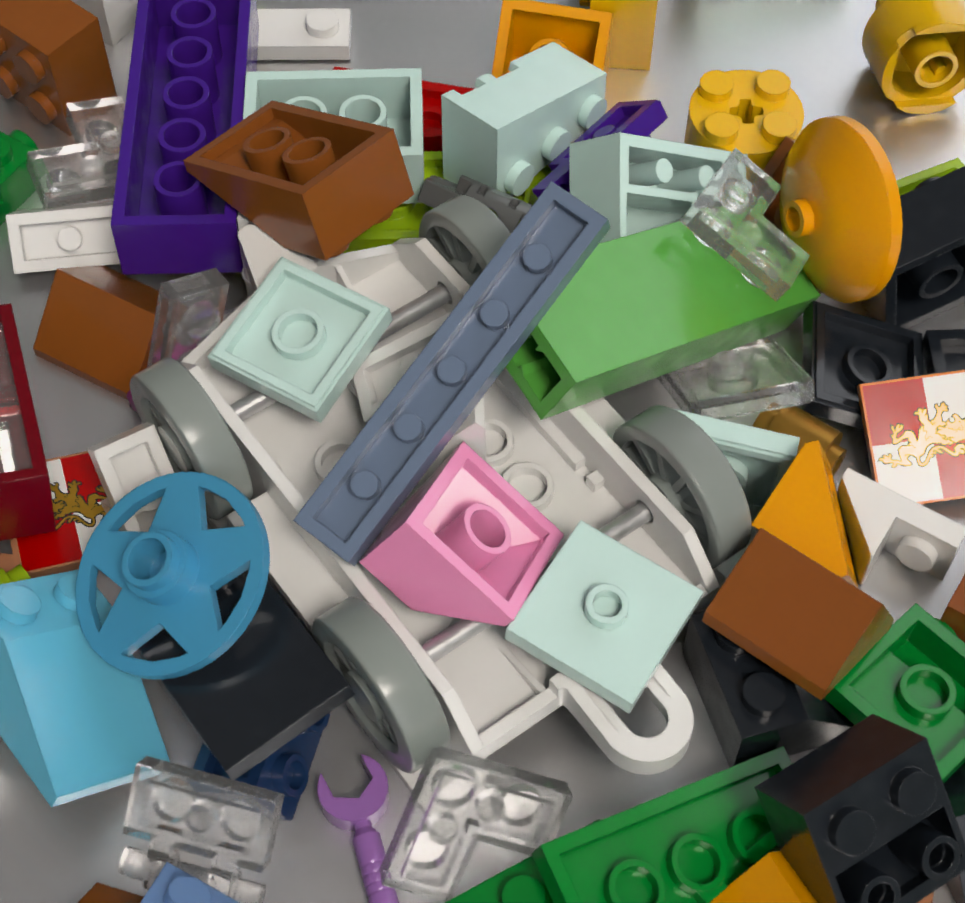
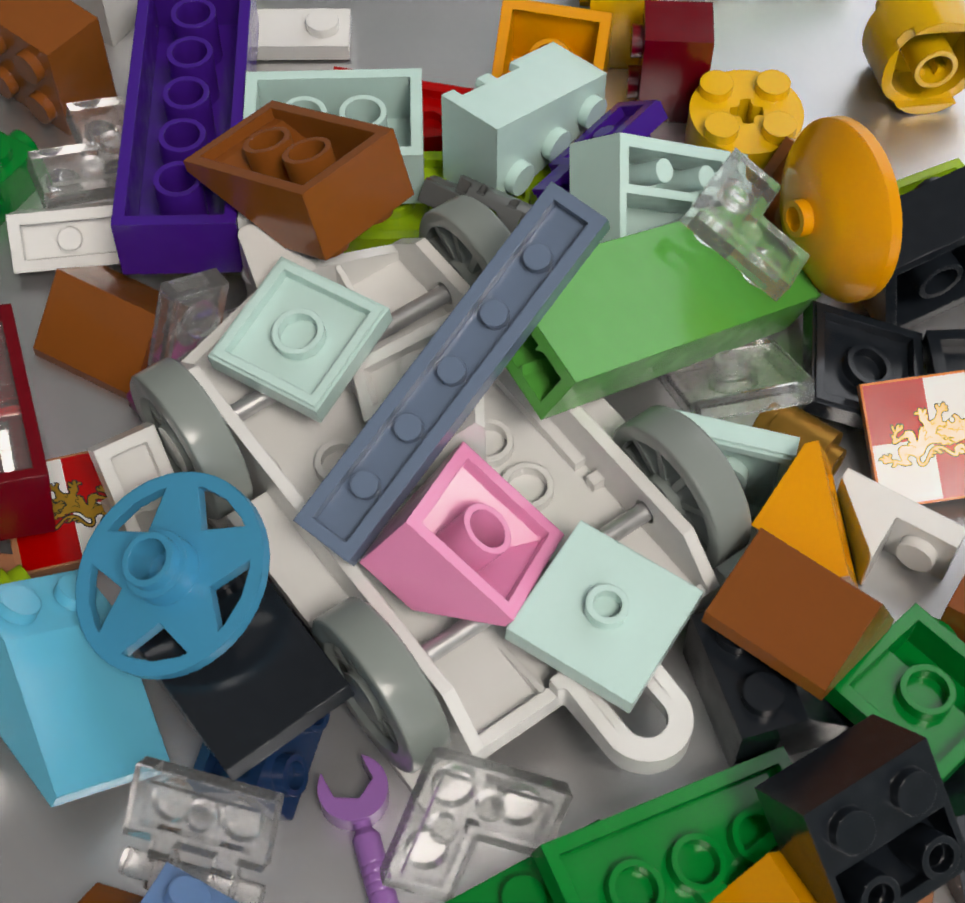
none -> dark red brick [626,0,714,123]

